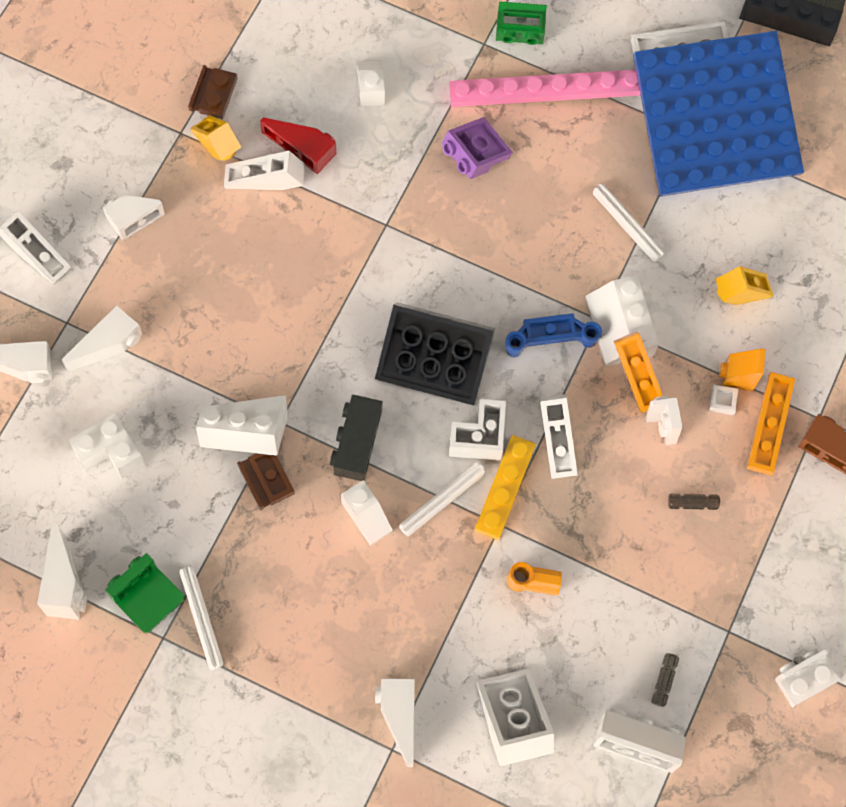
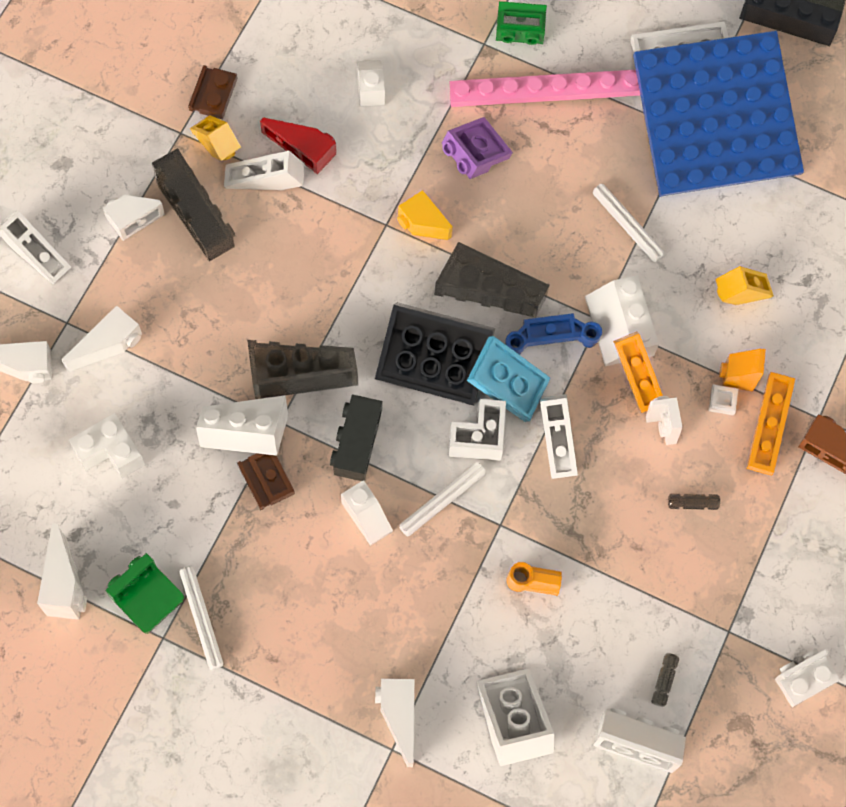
yellow plate [475,435,536,540] -> none
none -> clear smoke wedge [152,148,236,262]
none -> clear smoke wedge [247,340,358,399]
none -> yellow slope [397,190,453,240]
none -> clear smoke wedge [434,242,550,318]
none -> medium azure tile [467,336,550,422]

